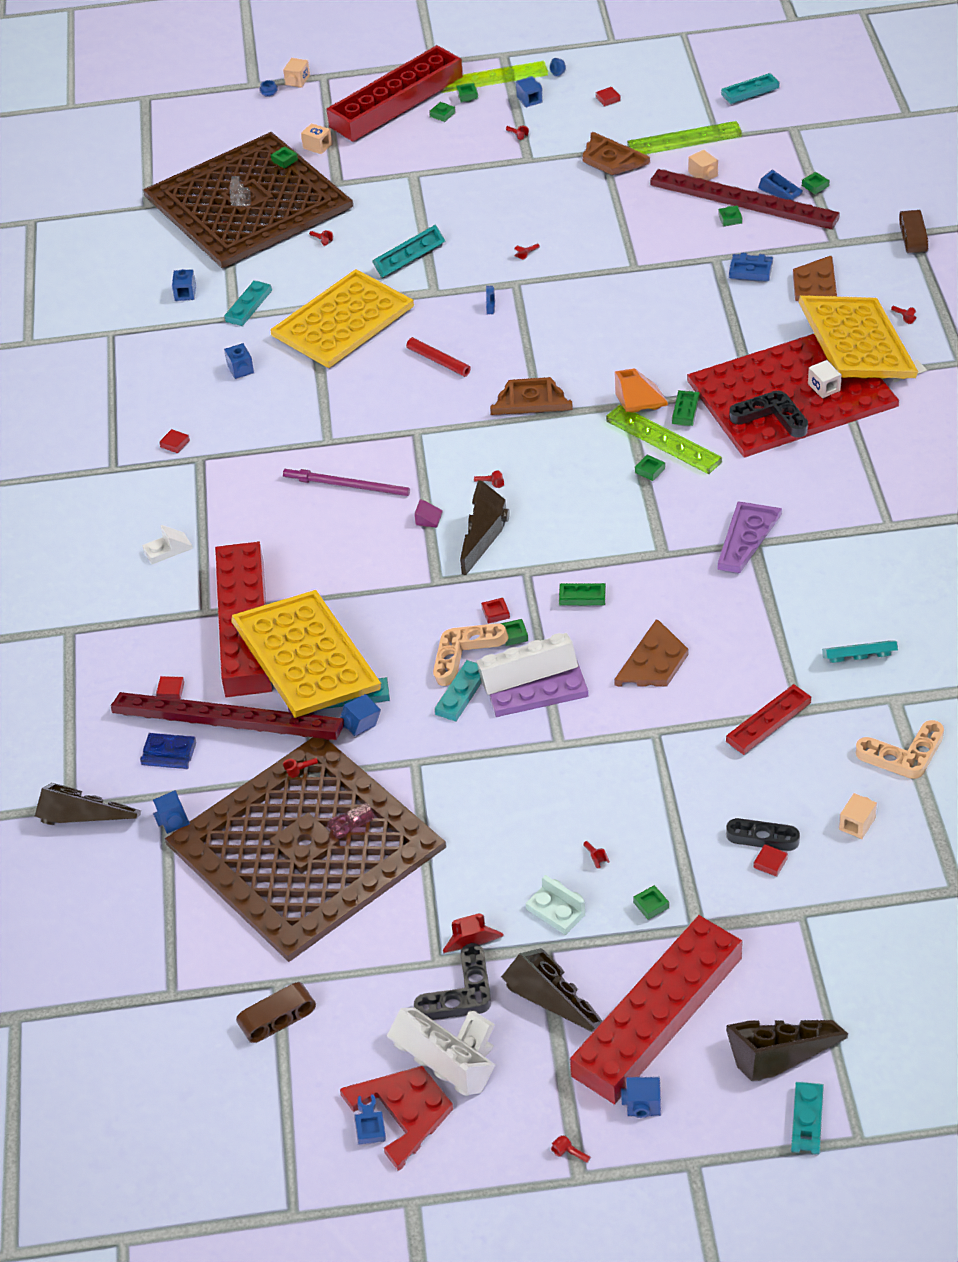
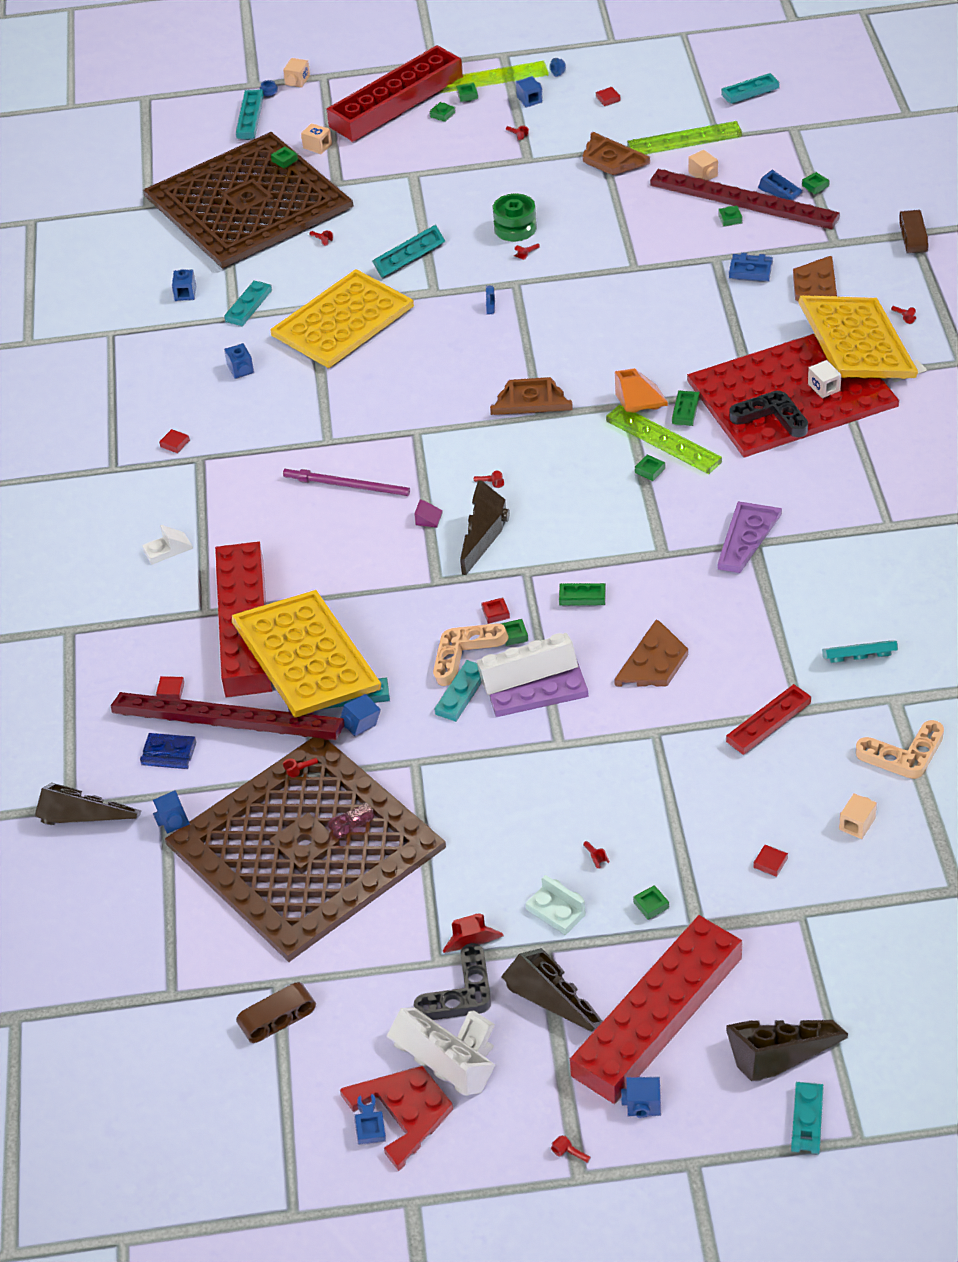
clear bracket [229,176,251,206] -> none
red piece [406,337,471,377] -> none
black beam [726,818,800,851] -> none
none -> teal plate [236,90,264,140]
none -> green wheel [492,193,537,242]

